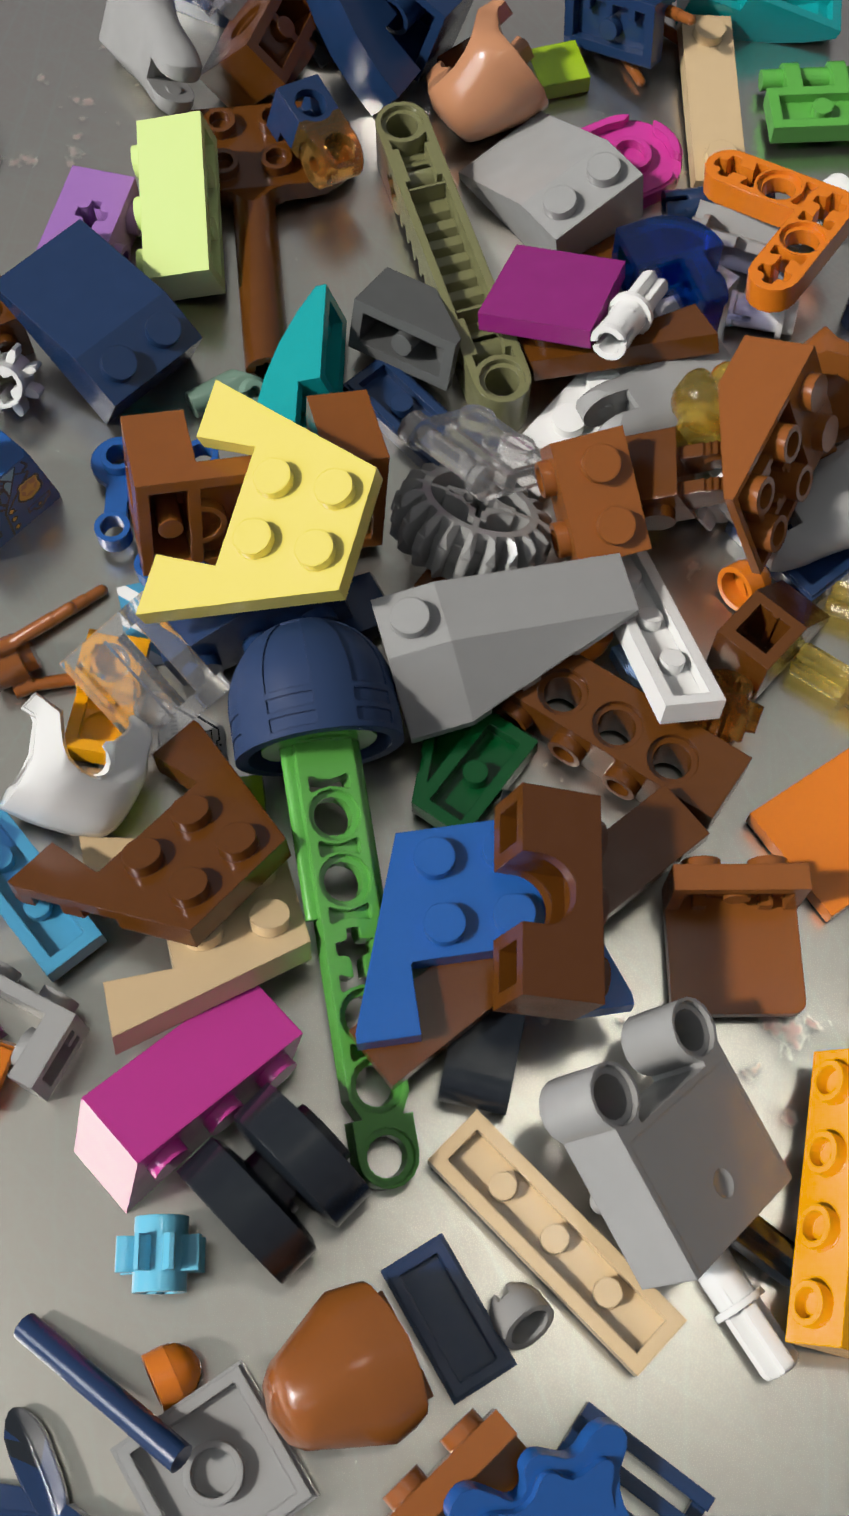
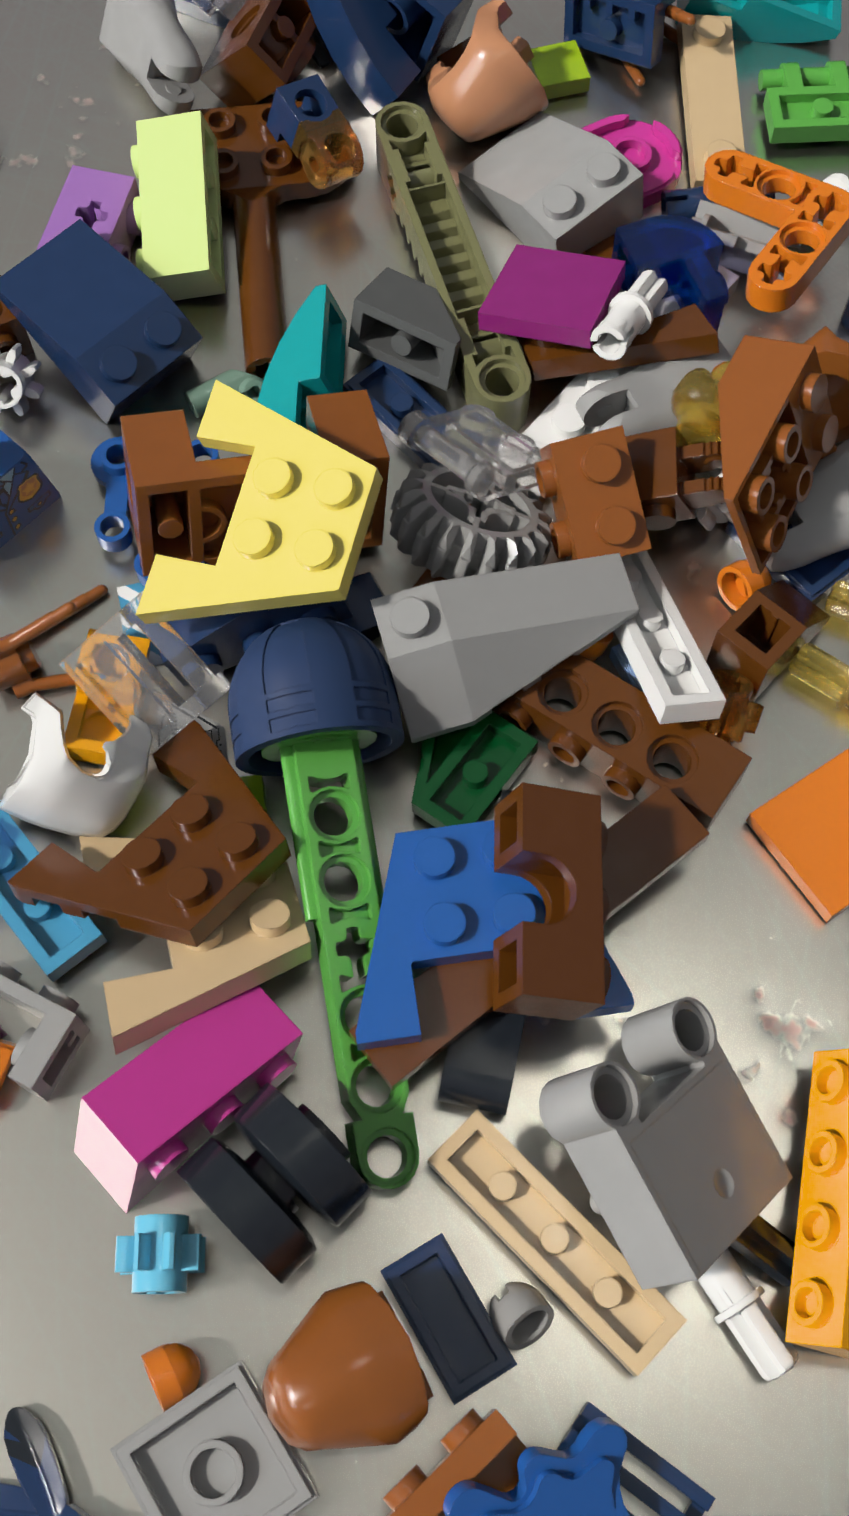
dark blue bar [14,1313,192,1473] -> none
dark orange bracket [661,855,812,1017] -> none
white pin [725,289,799,339] -> none

